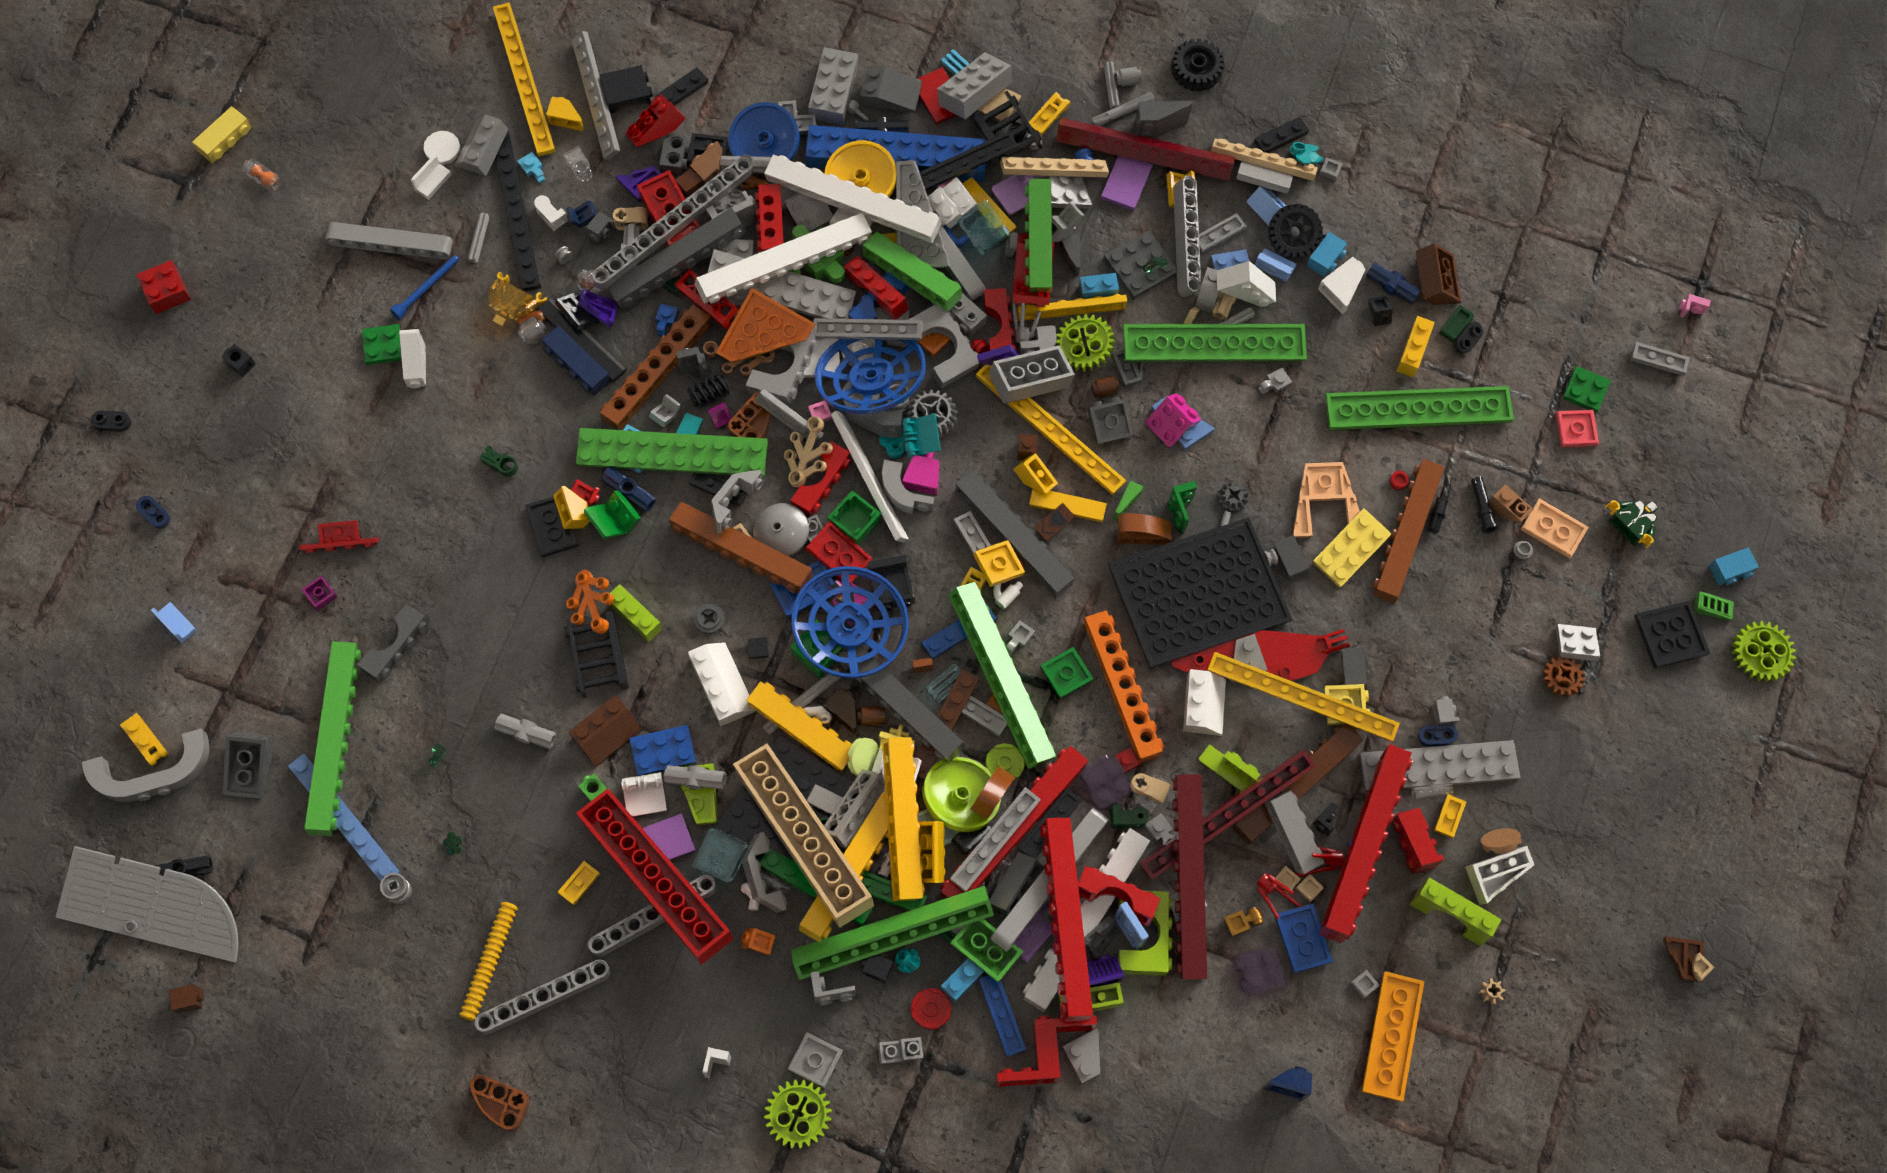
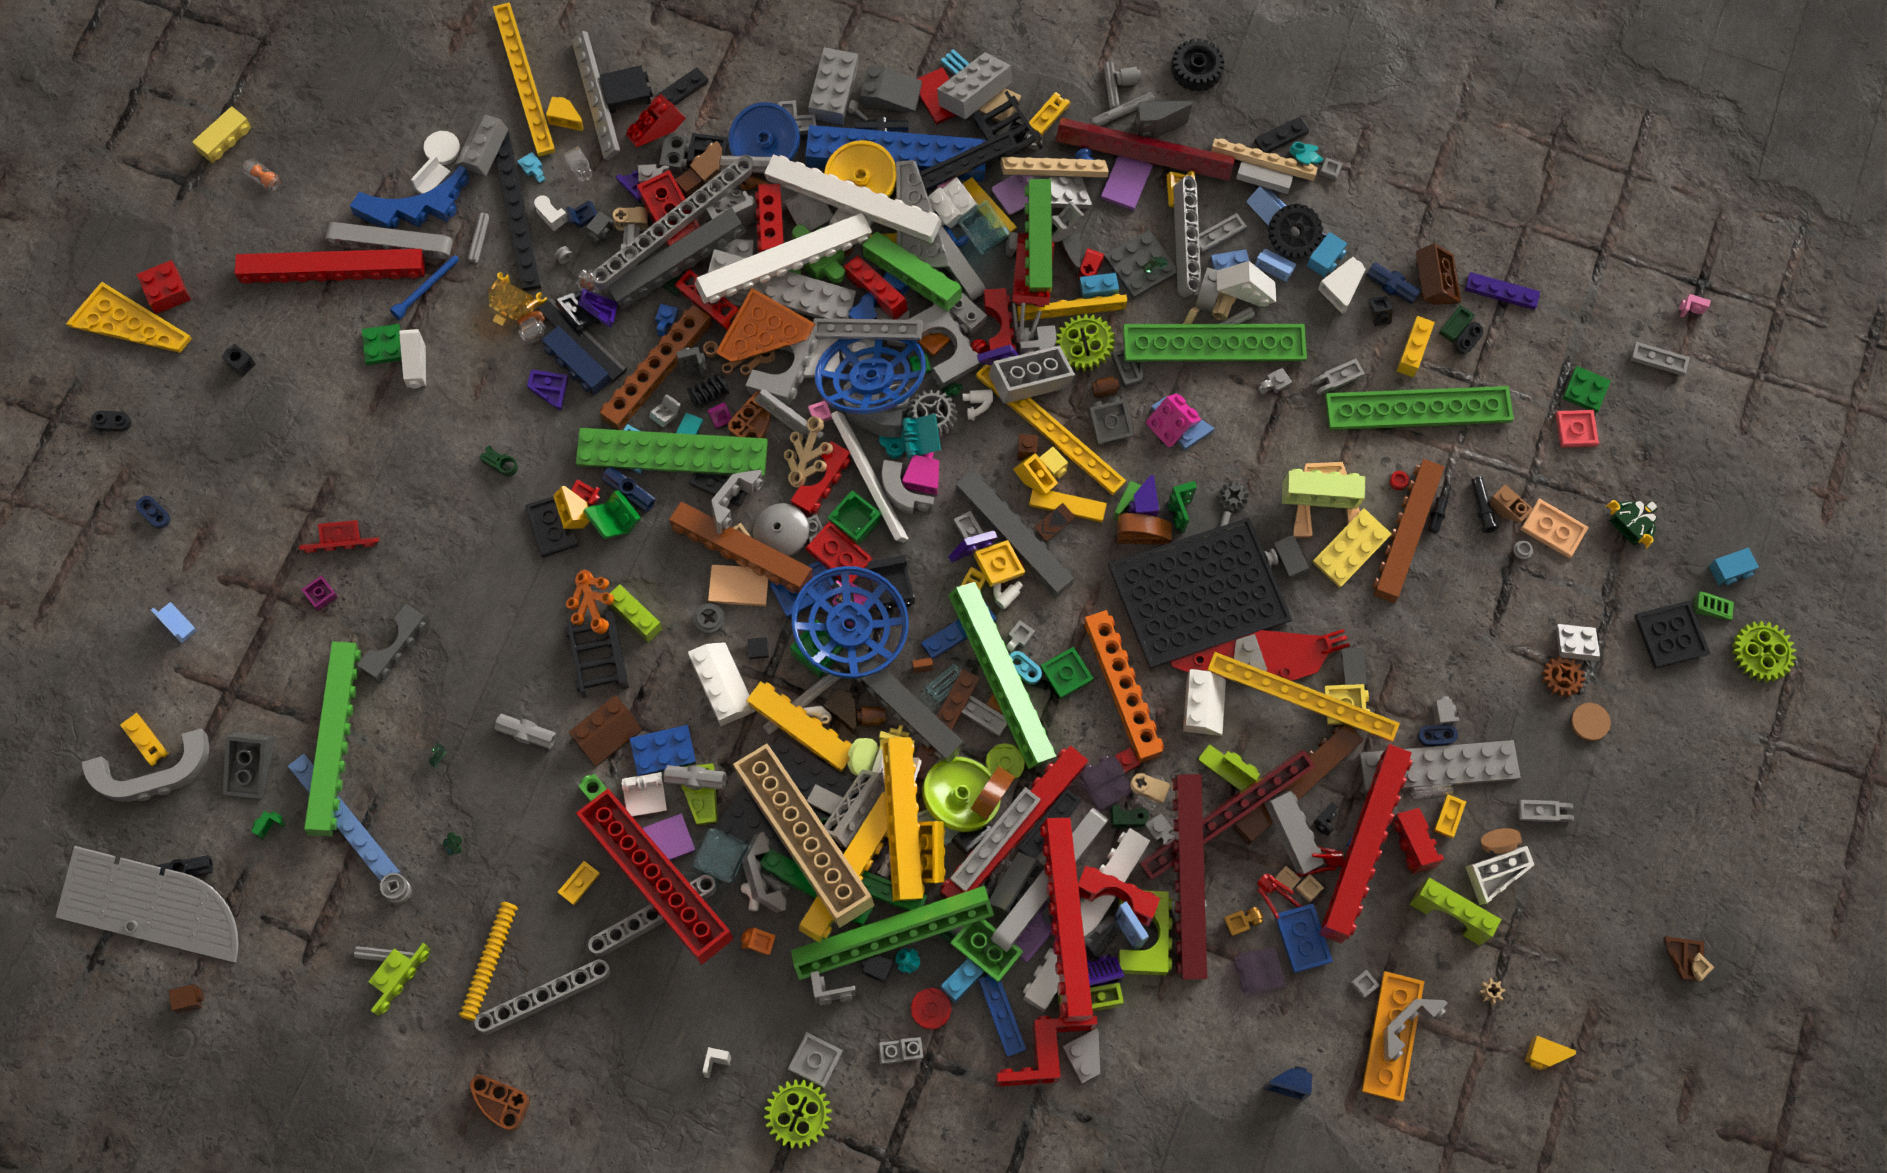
none -> yellow wing [66,282,192,353]
none -> red brick [235,249,425,284]
none -> green bracket [251,811,286,840]
none -> blue arch [350,165,469,229]
none -> light grey axle [354,946,414,961]
none -> lime bracket [368,943,431,1016]
none -> dark purple wing [527,370,569,410]
none -> light grey plate [638,164,669,184]
none -> light nougat tile [708,565,769,607]
none -> green tile [909,354,931,374]
none -> dark green plant [942,382,963,397]
none -> dark purple wing [948,531,997,563]
none -> white plant [962,389,993,421]
none -> medium azure plate [1009,651,1042,684]
none -> light yellow brick [1039,447,1068,478]
none -> red piece [1078,248,1105,280]
none -> dark purple slope [1127,475,1159,517]
none -> yellowish green brick [1282,469,1365,509]
none -> light grey hinge [1311,359,1365,395]
none -> light grey slope [1383,999,1448,1062]
none -> dark purple plate [1464,272,1540,310]
none -> light grey hinge [1518,800,1574,822]
none -> yellow slope [1525,1036,1576,1070]
none -> medium nougat tile [1571,703,1611,741]

